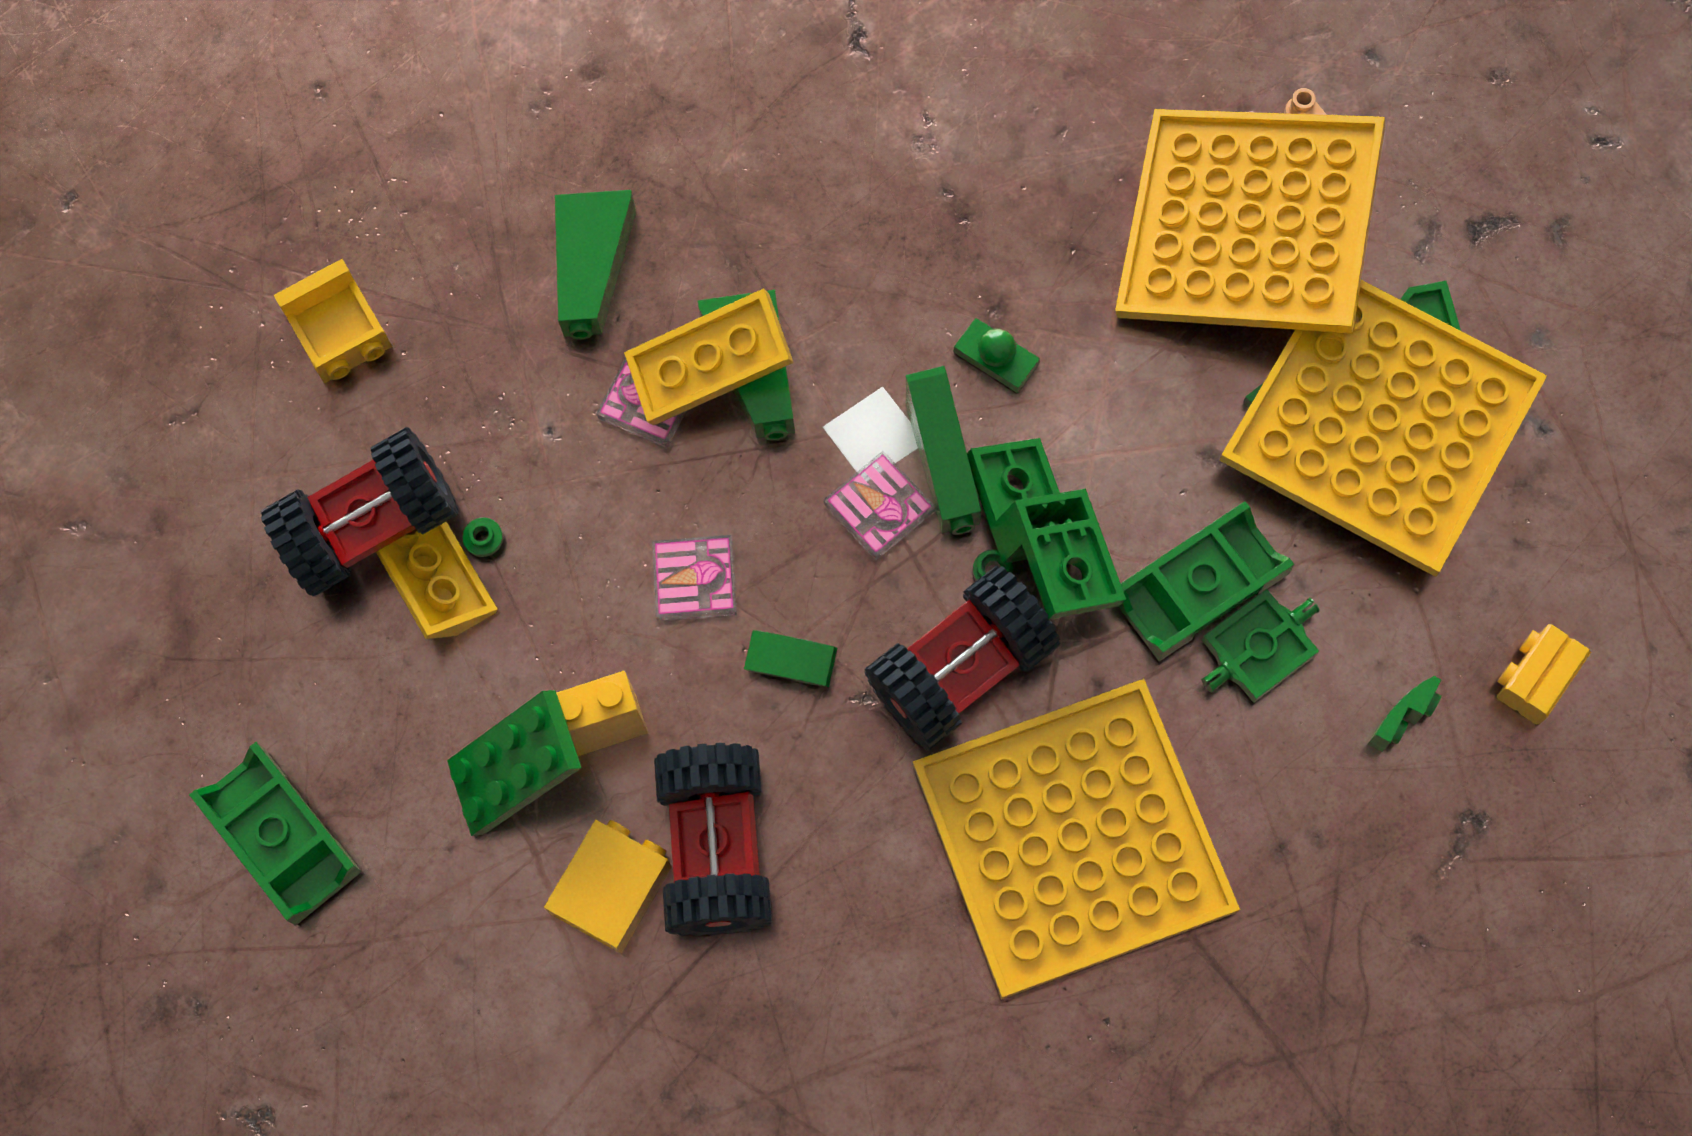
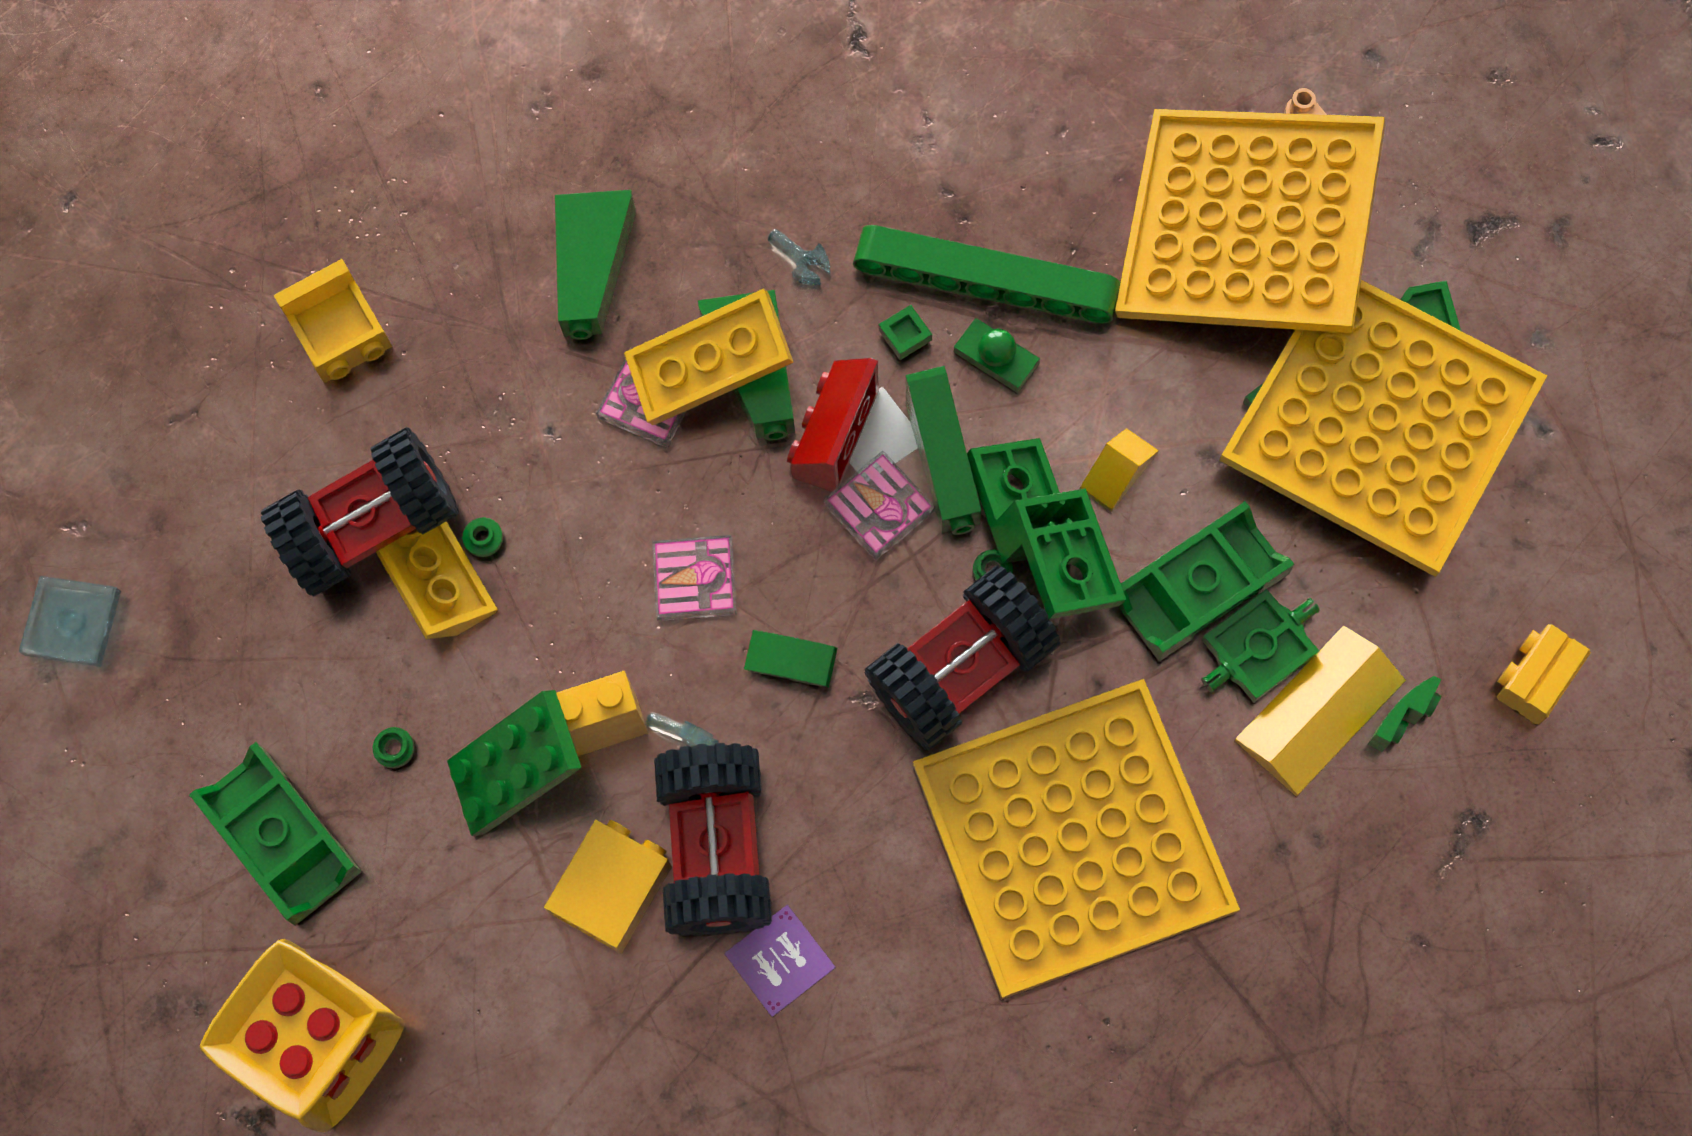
none -> clear light blue plate [19,576,121,667]
none -> yellow piece [200,939,405,1133]
none -> green plate [373,727,415,768]
none -> clear light blue bar [646,712,719,747]
none -> medium lavender sticker [724,904,836,1017]
none -> clear light blue bar [768,229,831,285]
none -> red slope [787,358,879,493]
none -> green beam [853,225,1120,324]
none -> green plate [878,305,932,360]
none -> yellow slope [1079,428,1159,512]
none -> yellow slope [1234,626,1406,797]

